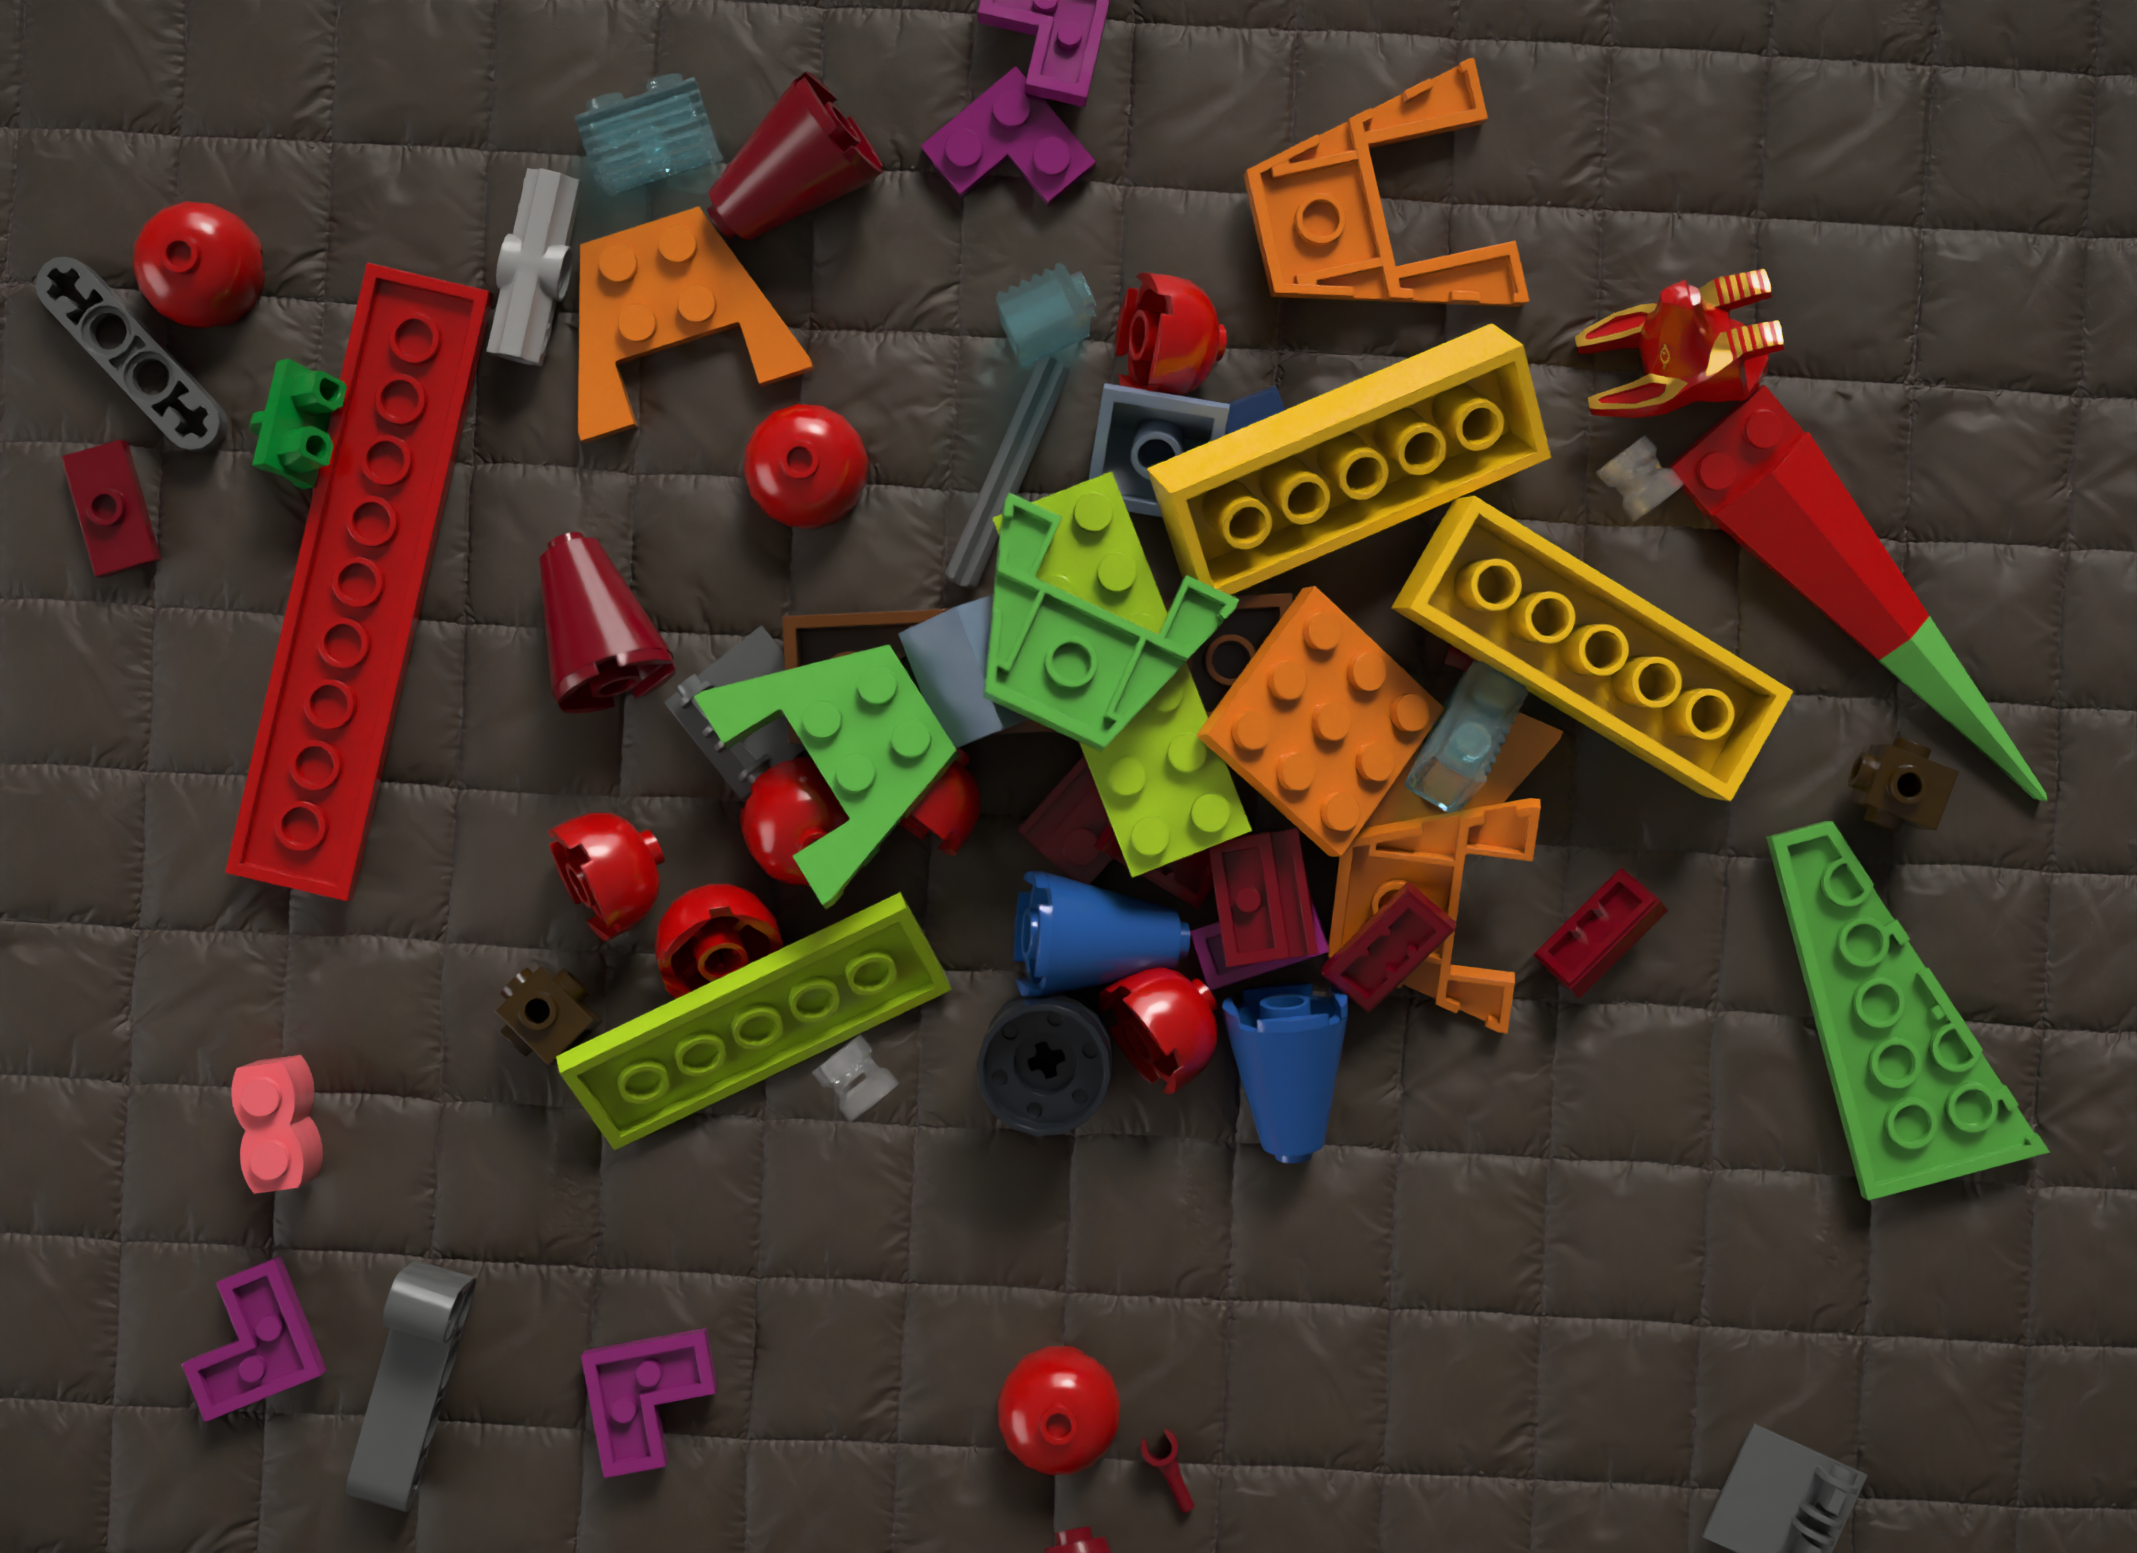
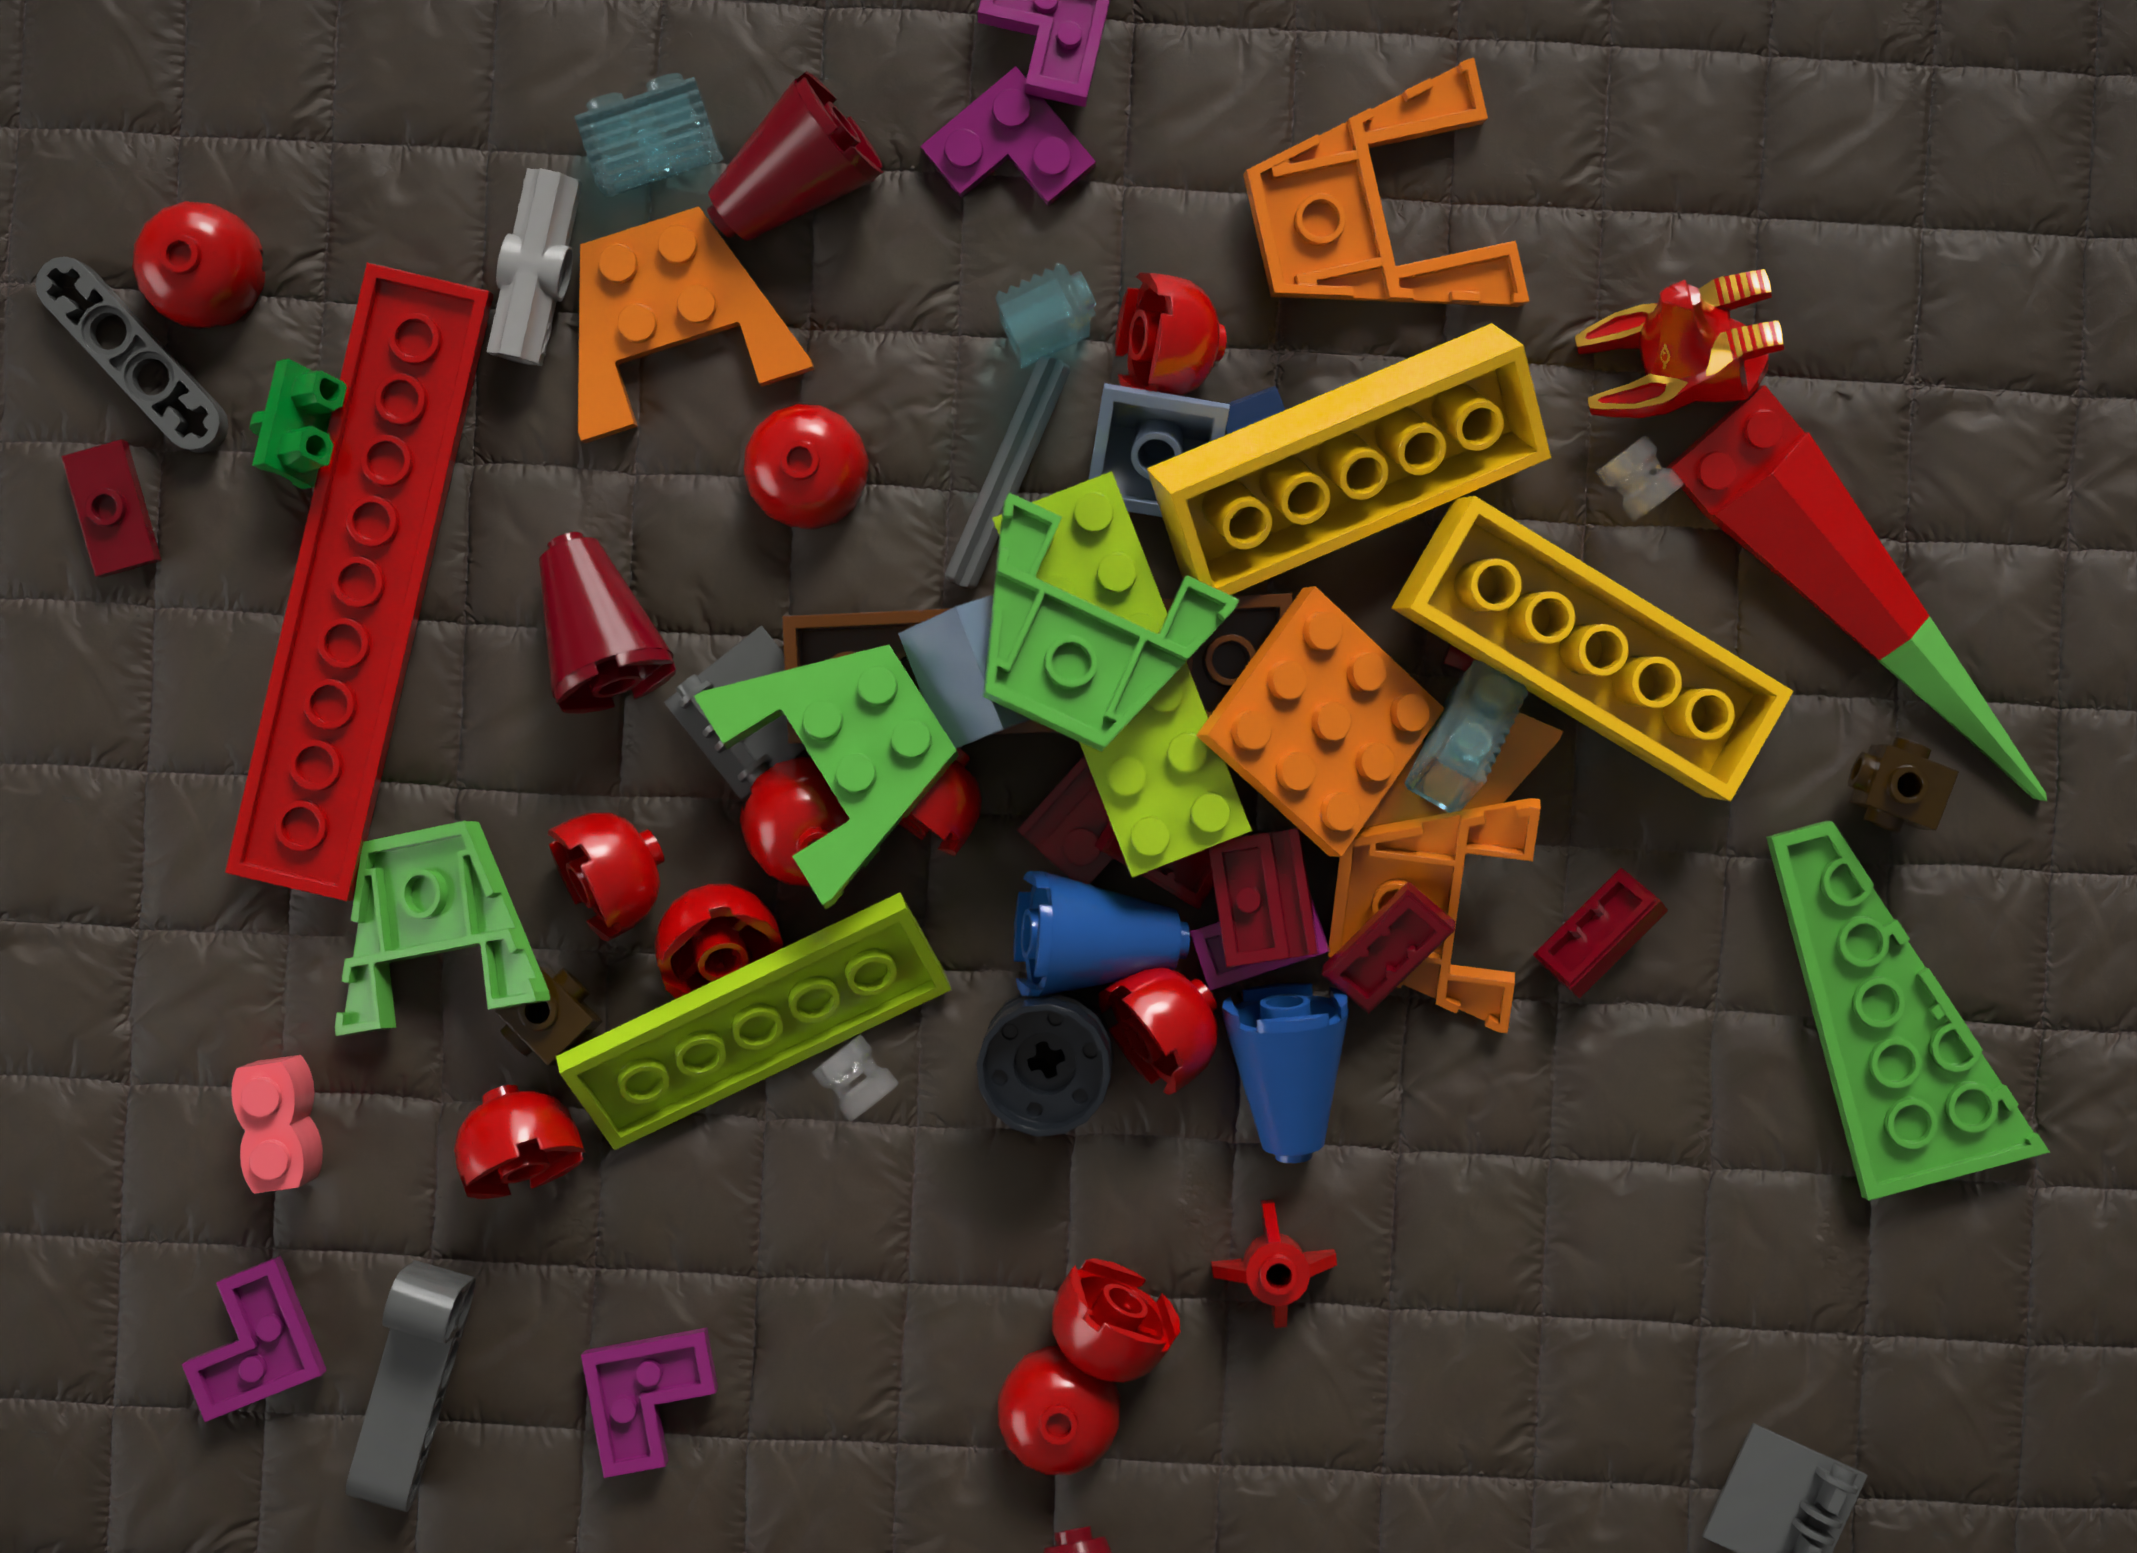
dark red hand [1141,1428,1195,1513] -> none
none -> bright green wing [335,821,550,1036]
none -> red cylinder [454,1085,585,1199]
none -> red cylinder [1052,1258,1181,1382]
none -> red brick [1211,1199,1337,1328]

